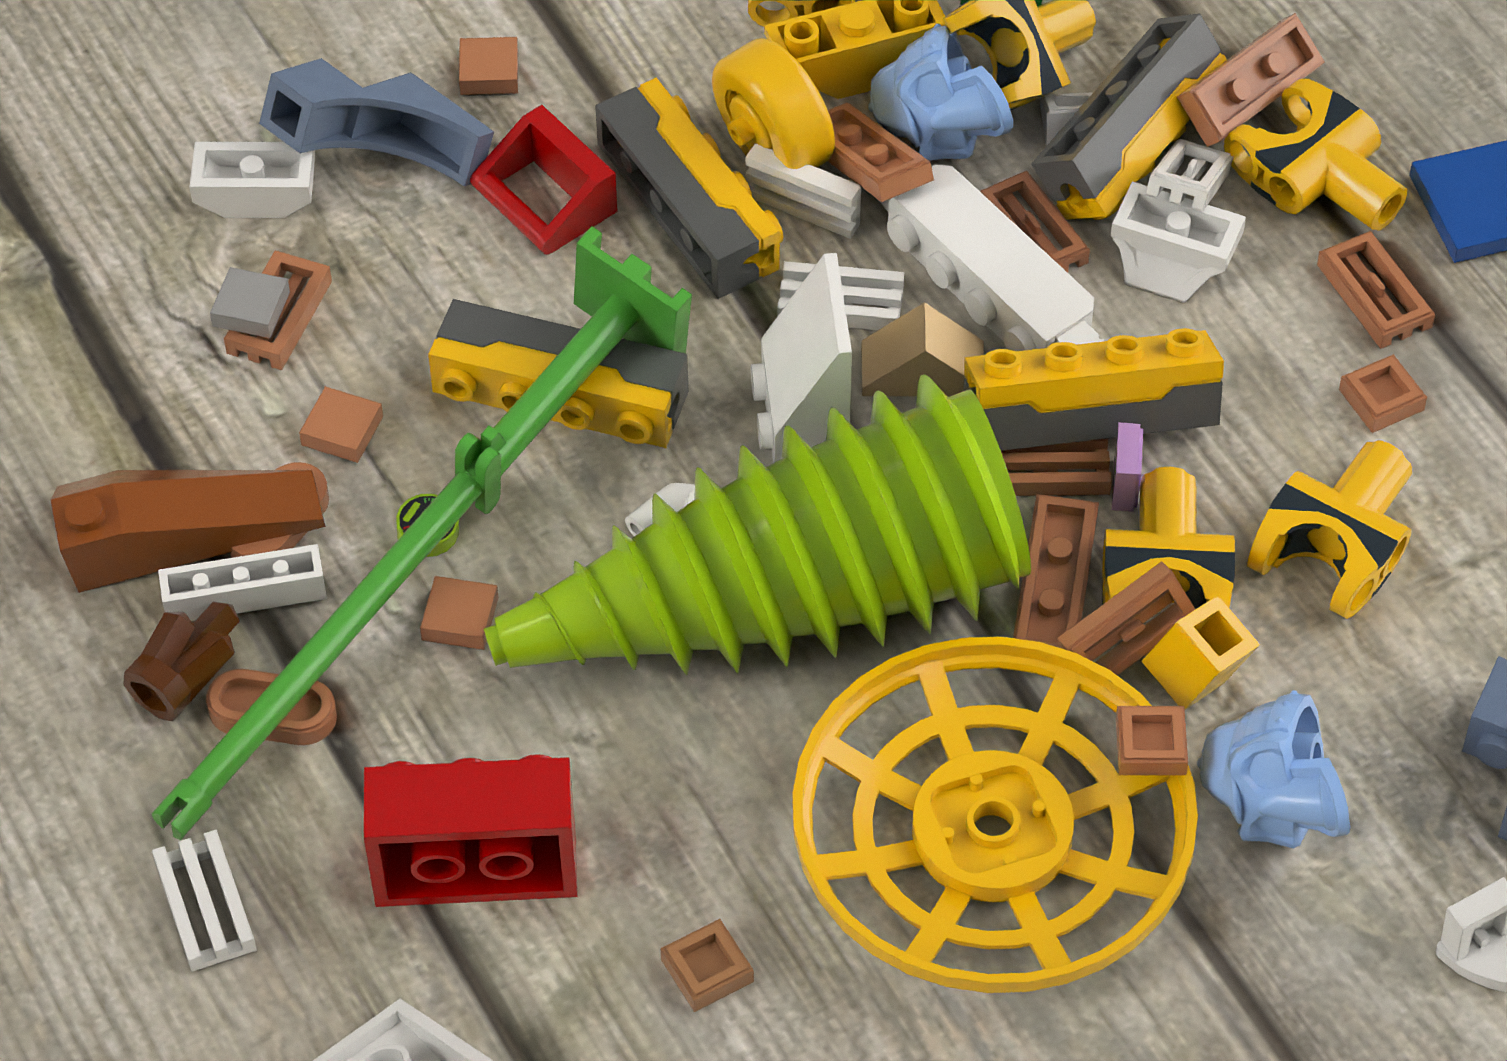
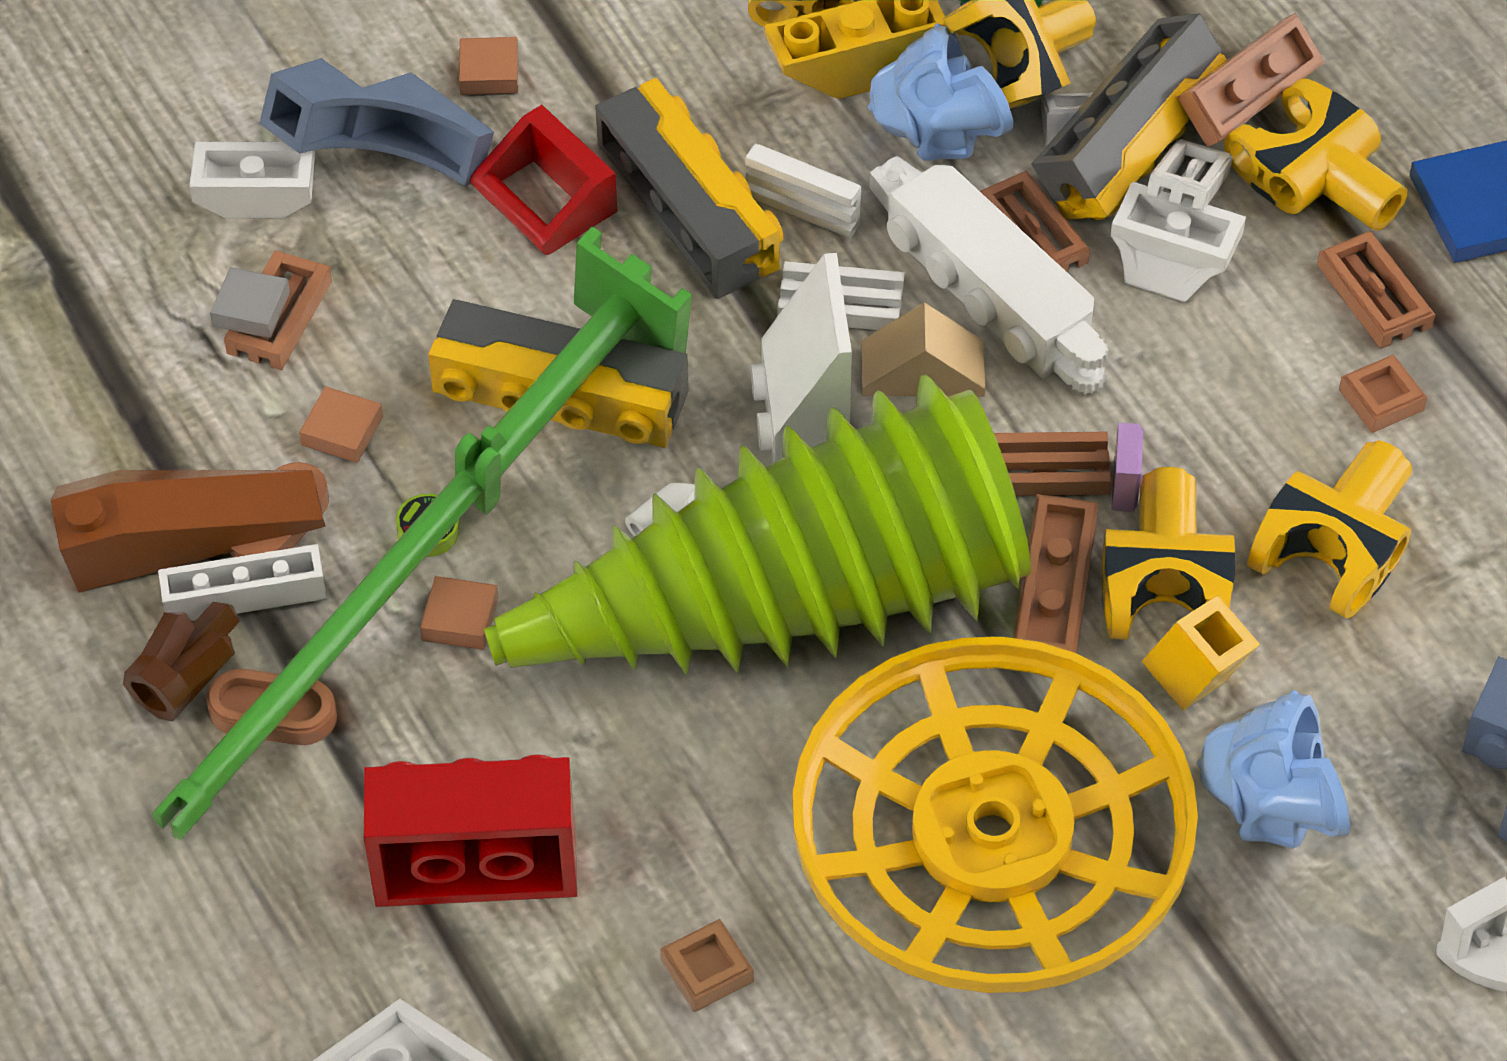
white tile [152,830,257,972] -> none
yellow wheel [712,38,835,169] -> none
nougat tile [828,102,934,202] -> none
yellow piece [964,328,1224,451] -> none
nougat tile [1057,561,1196,676] -> none
nougat tile [1116,706,1188,775] -> none

